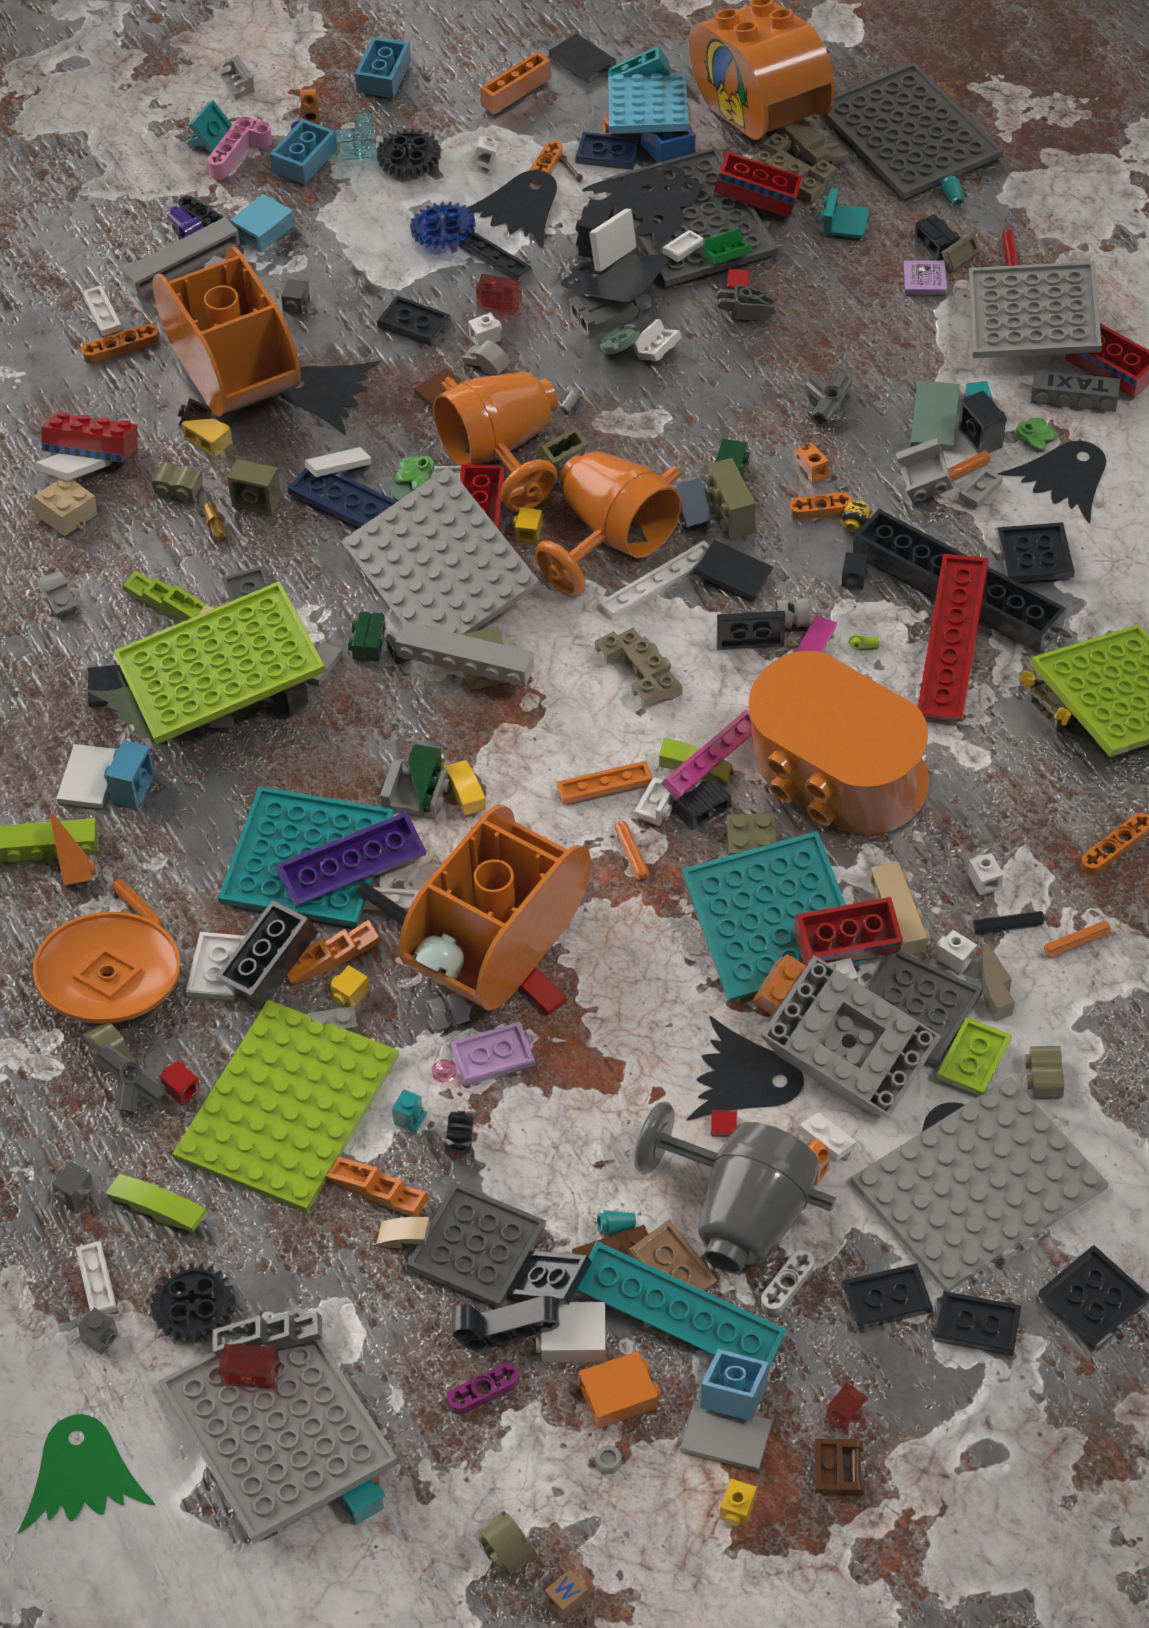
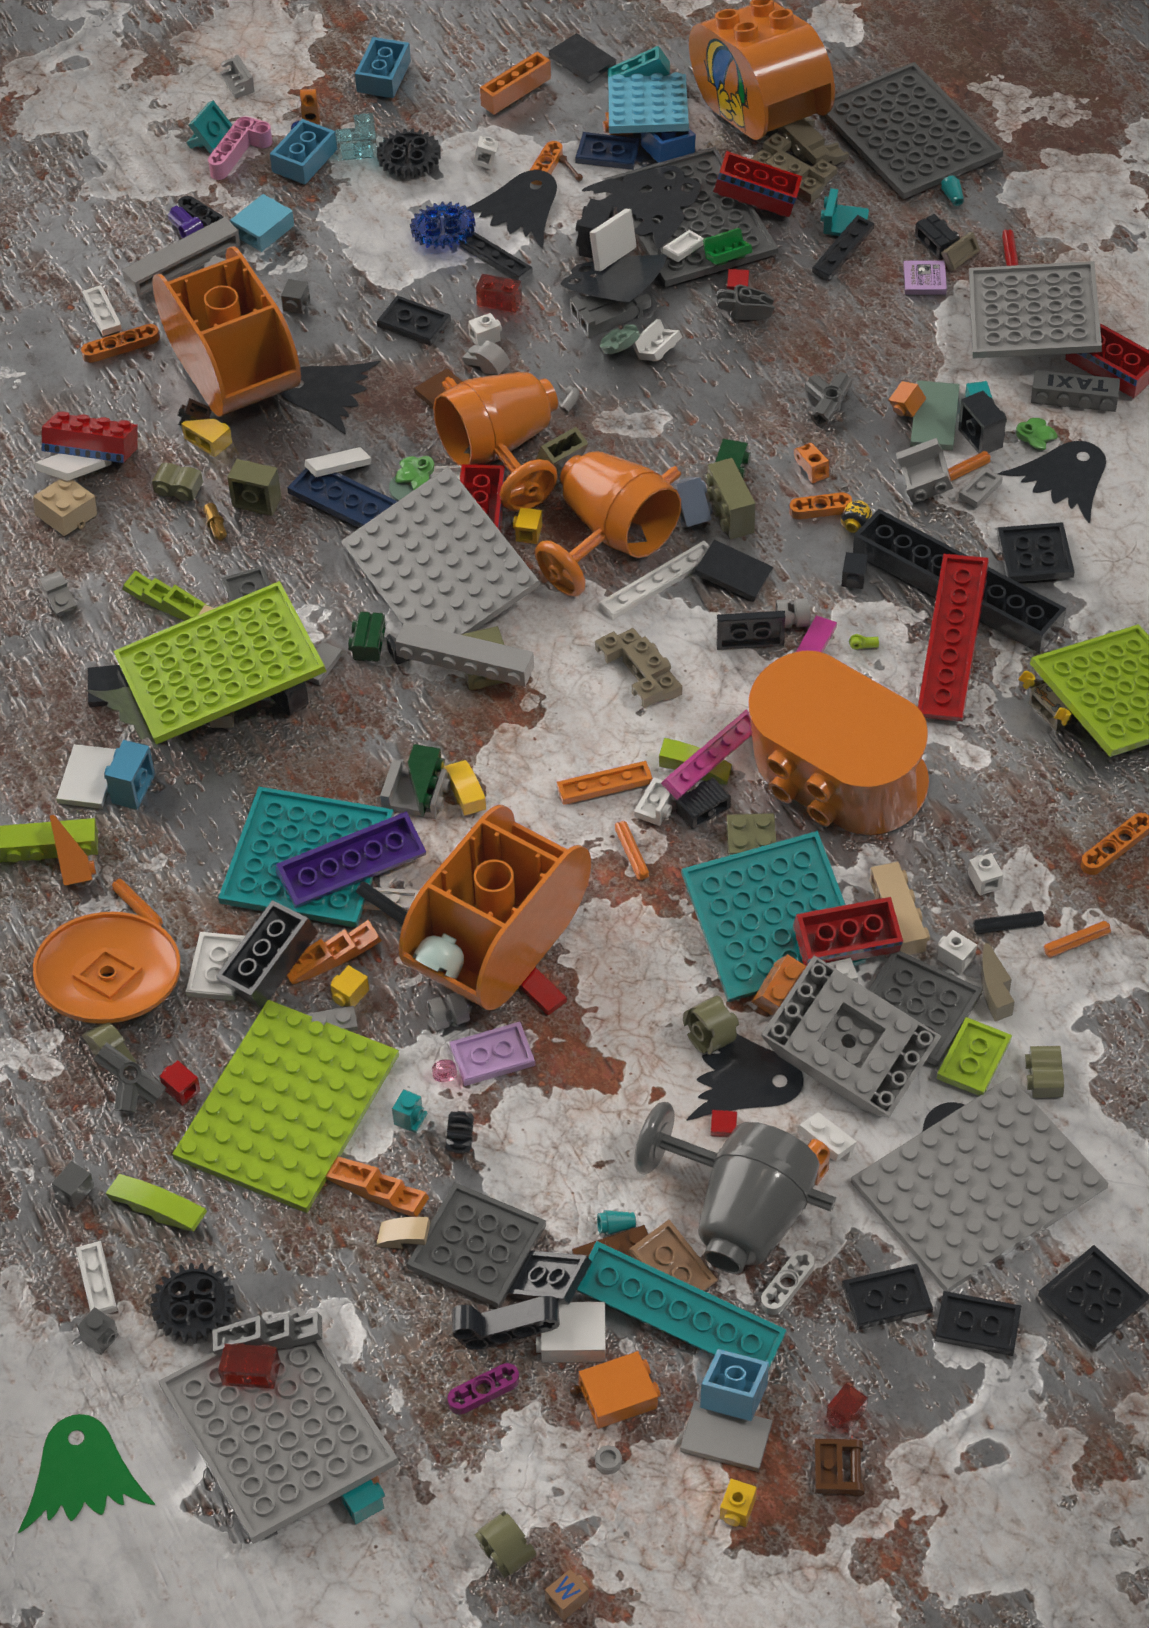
none -> olive brick [683,995,739,1054]
none -> black tile [812,215,874,281]
none -> orange brick [888,381,926,417]

